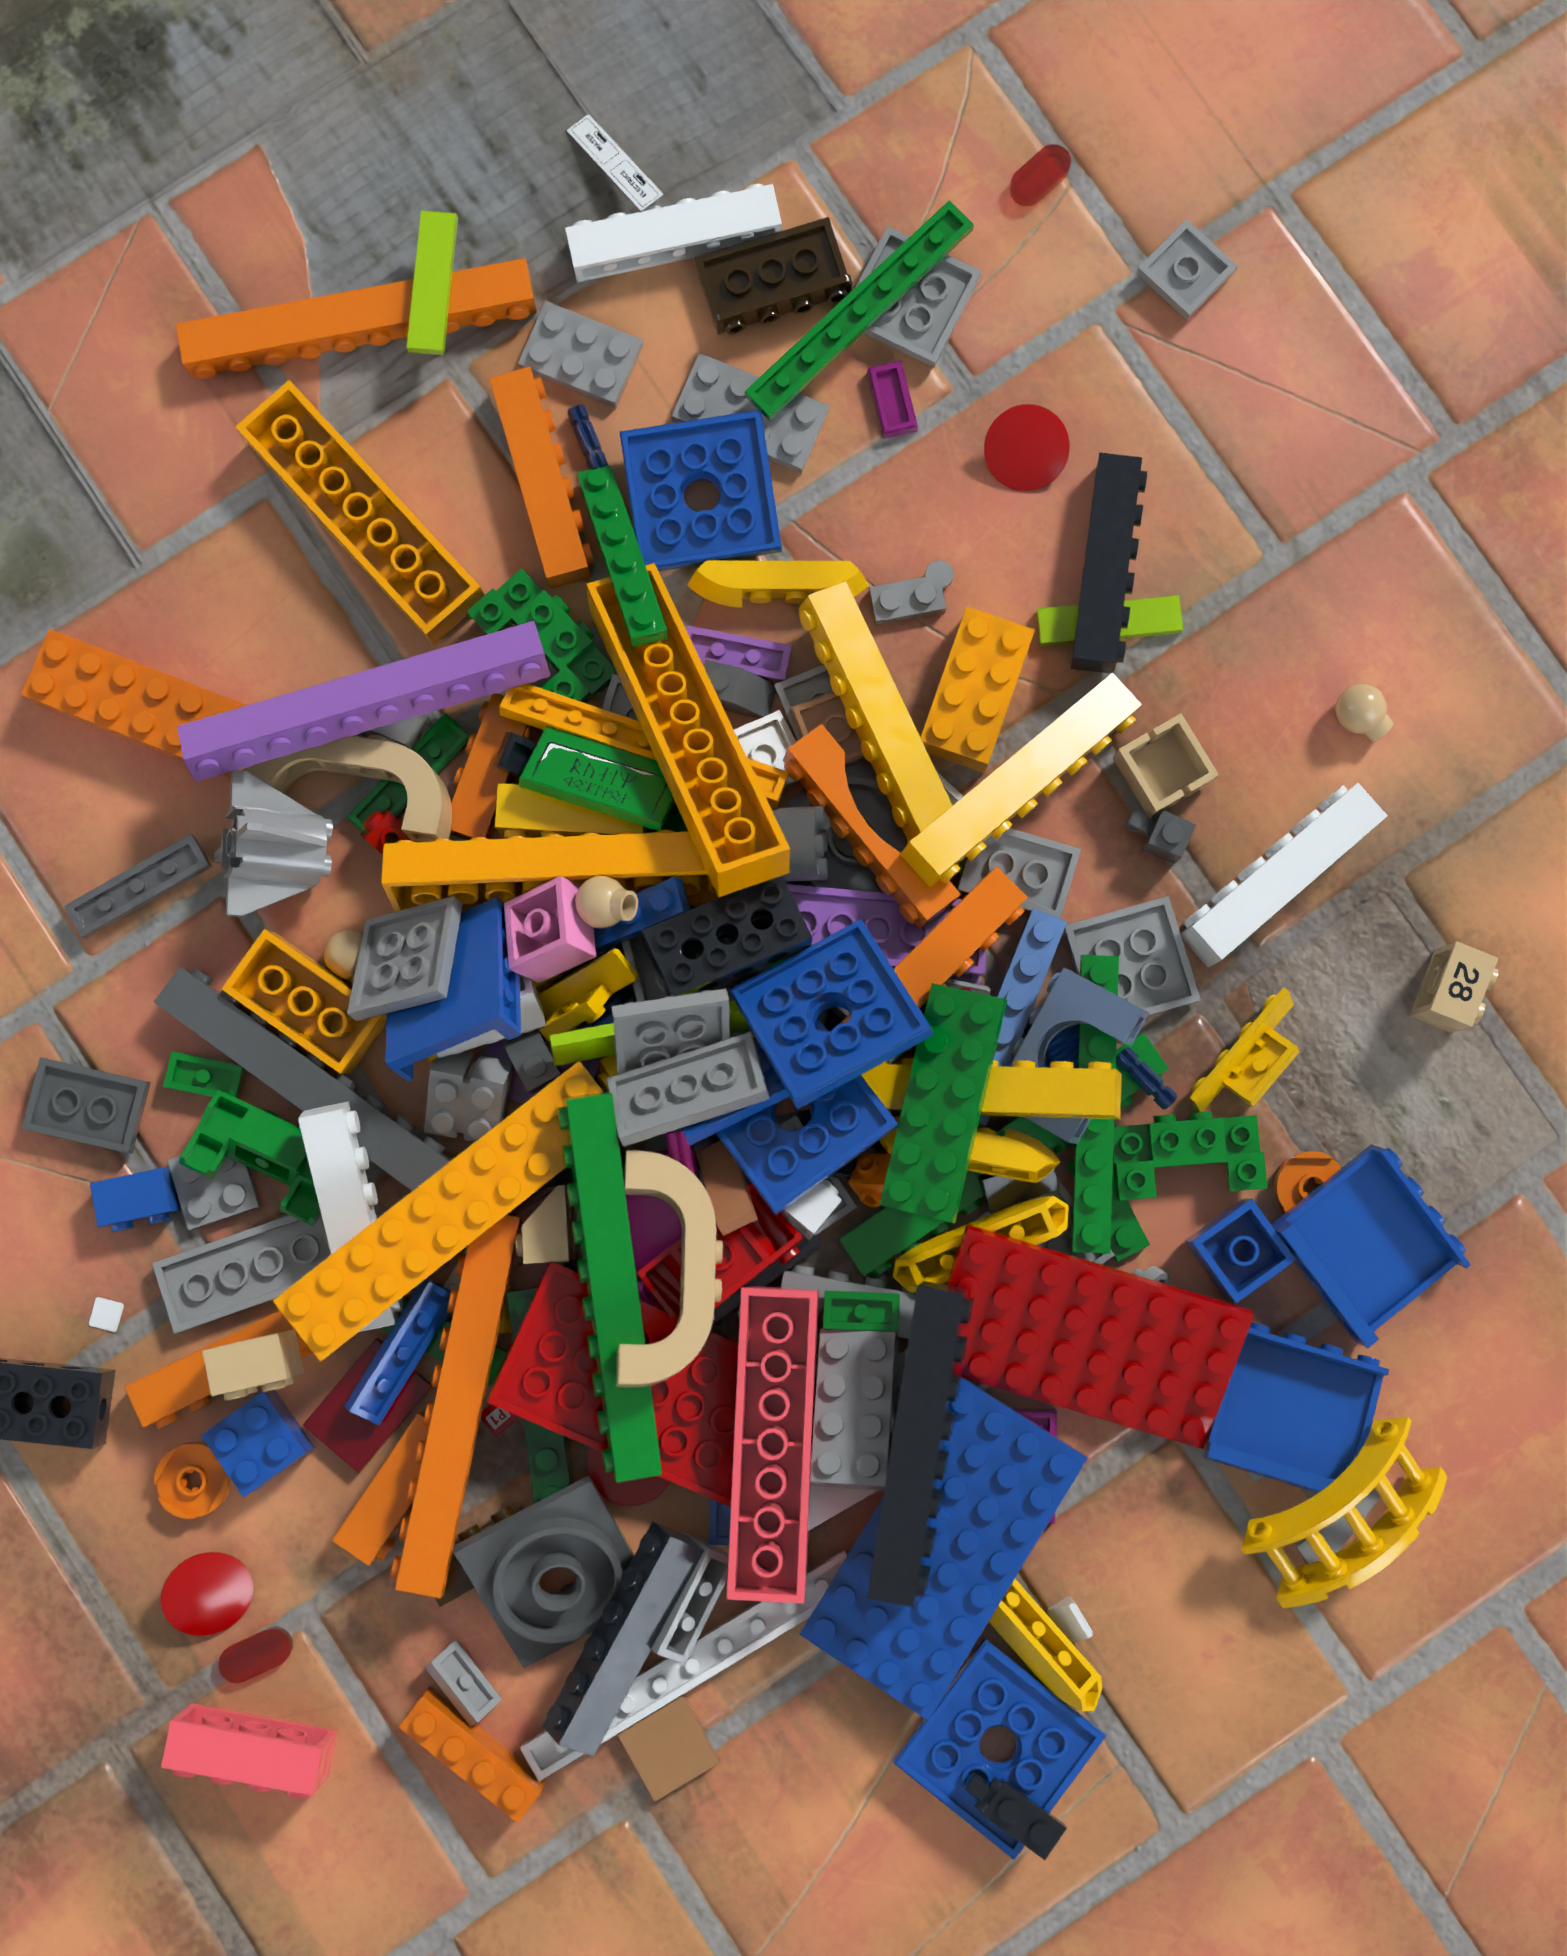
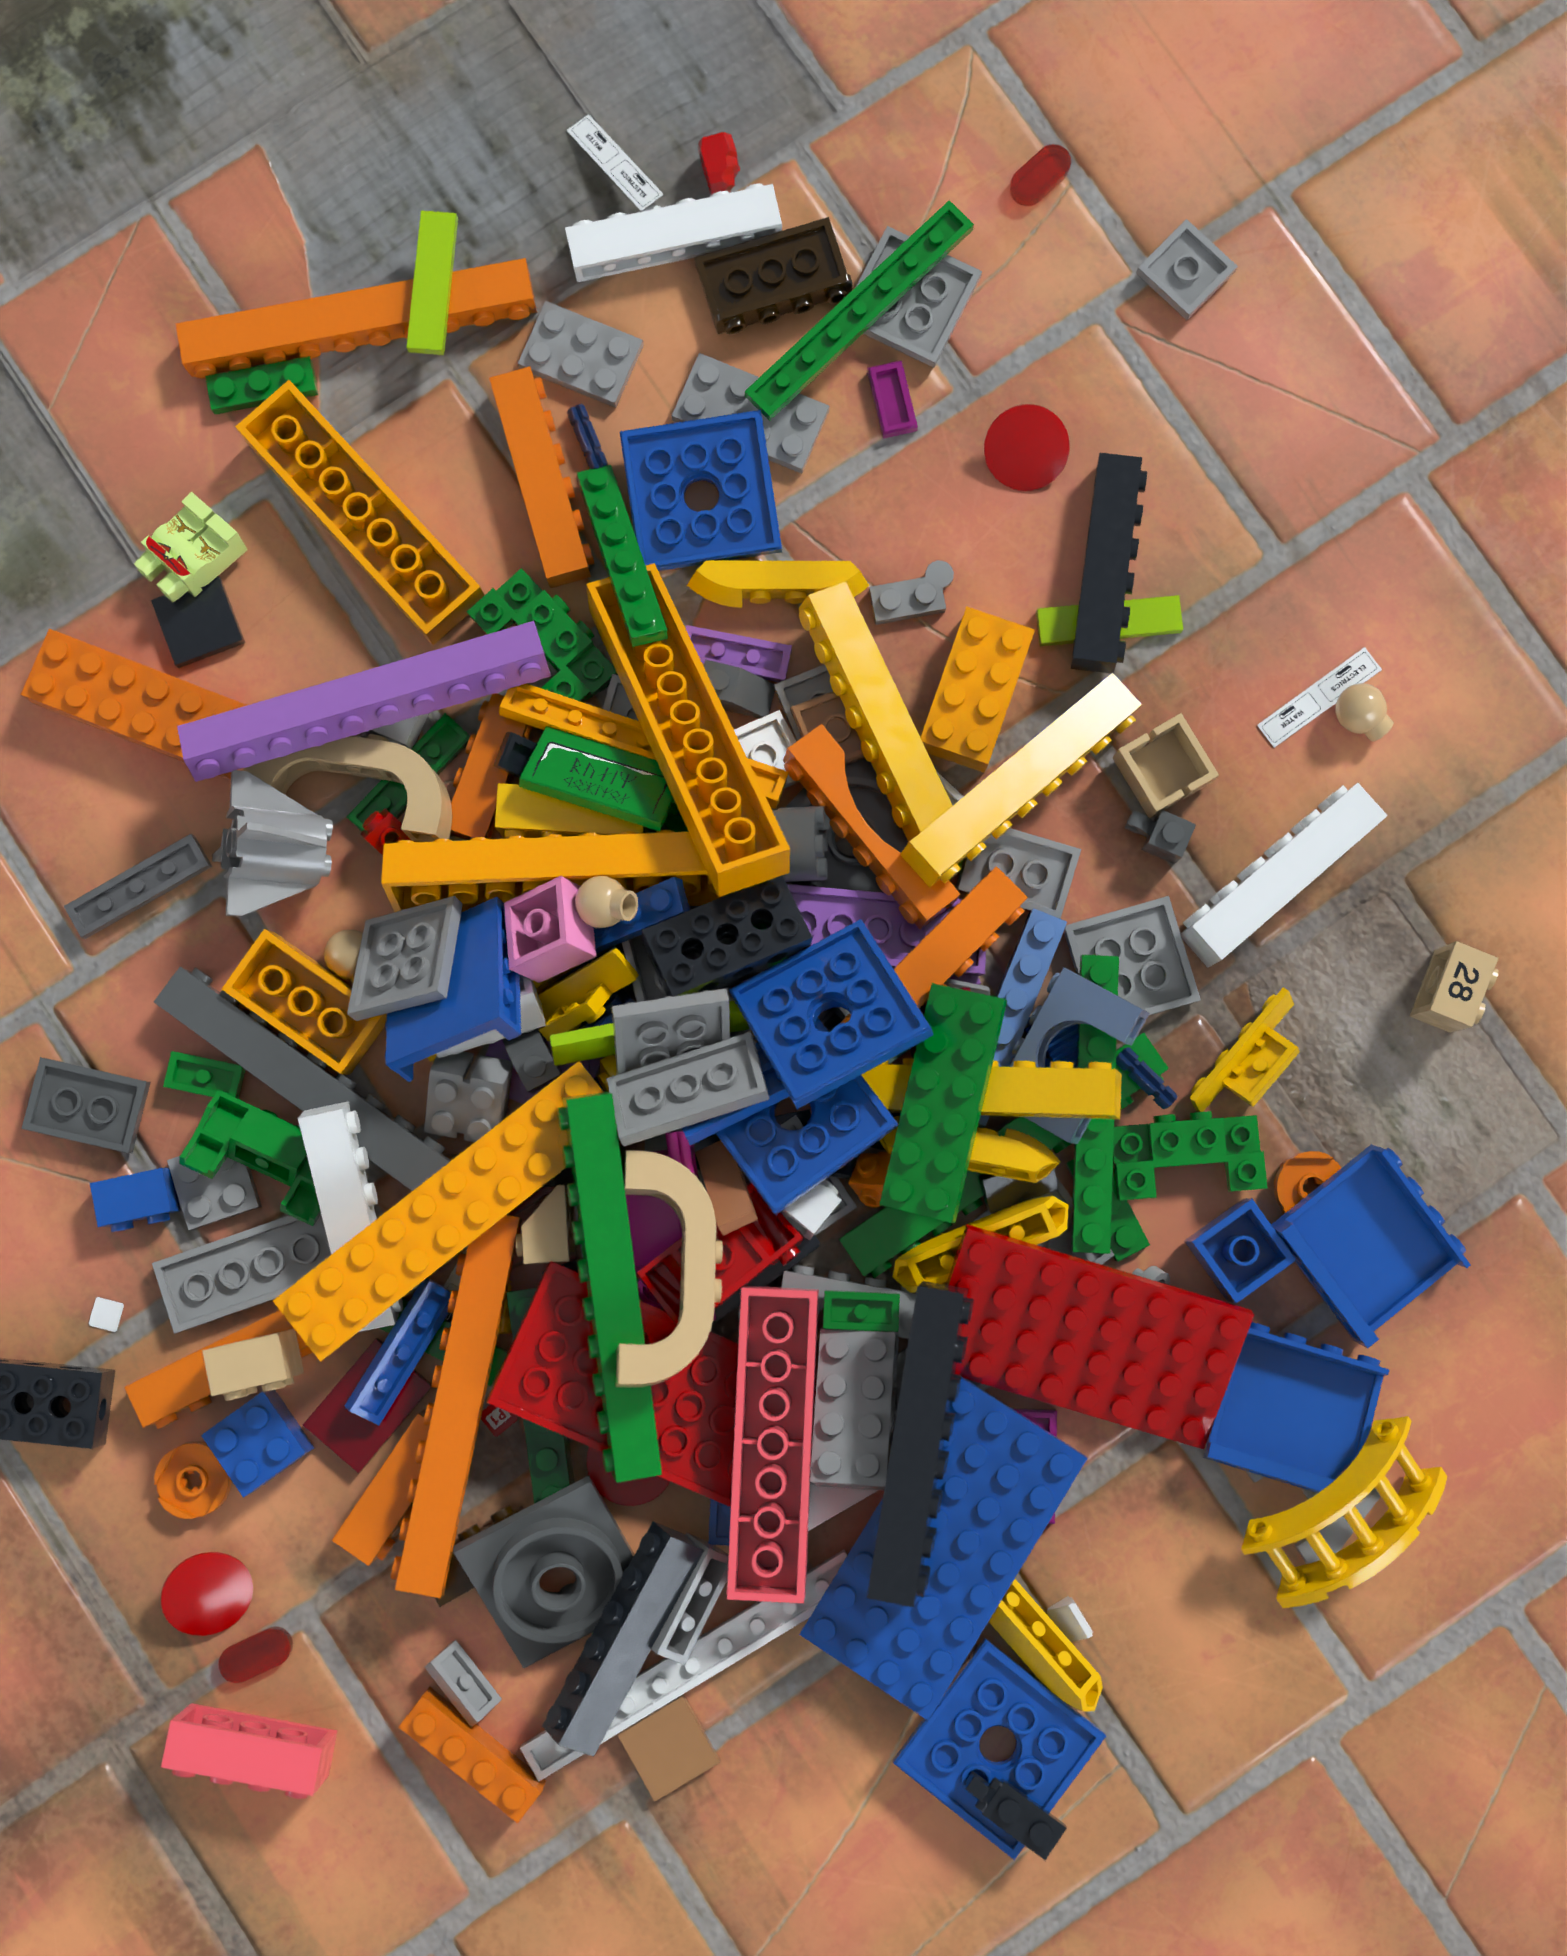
none -> yellowish green hips [134,492,248,602]
none -> black tile [151,575,245,668]
none -> green plate [205,356,319,415]
none -> red rock [698,132,740,195]
none -> white sticker [1257,647,1382,748]

